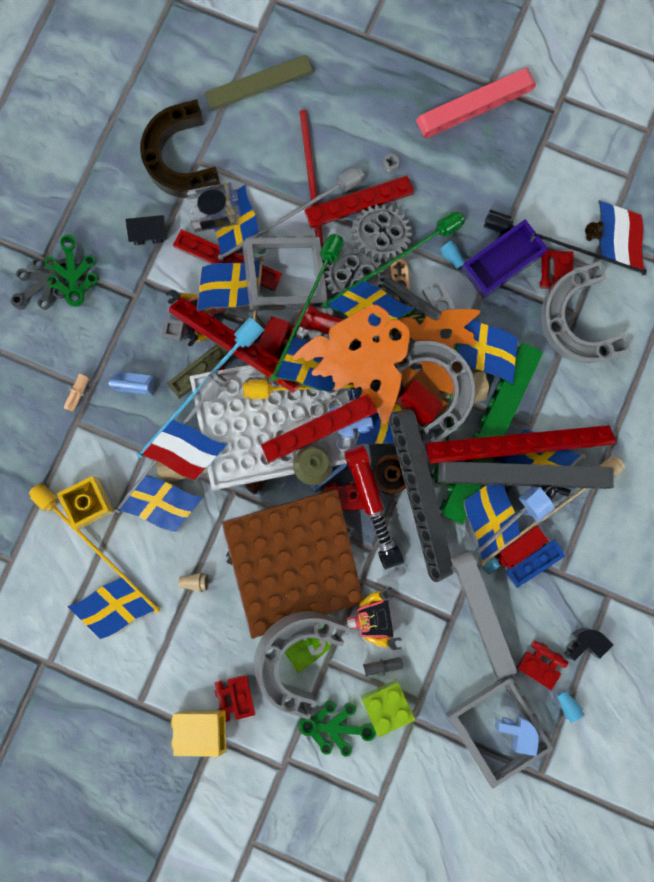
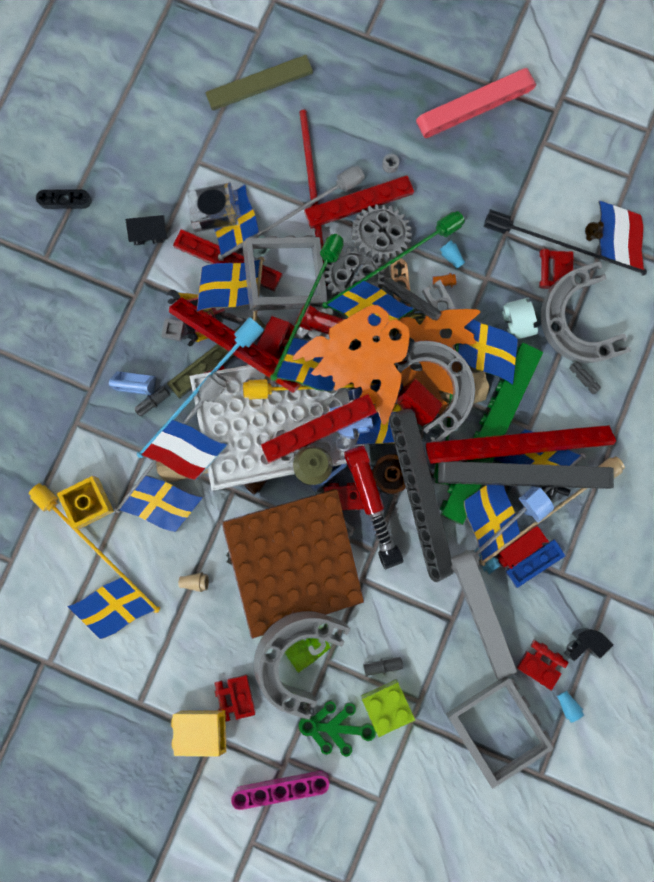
dark grey plant [11,257,67,310] -> none
green plant [45,235,98,307] -> none
light nougat axle [64,374,90,411] -> none
dark brown piece [140,99,221,199] -> none
torso [347,587,402,650] -> none
dark purple piece [461,219,548,299] -> none
light blue brick [495,715,539,756] -> none
none -> black beam [36,189,92,209]
none -> dark grey axle [134,386,171,416]
none -> dark pink beam [231,771,329,810]
none -> orange pin [432,273,456,289]
none -> light aqua brick [502,297,538,339]
none -> dark grey axle [569,361,601,394]

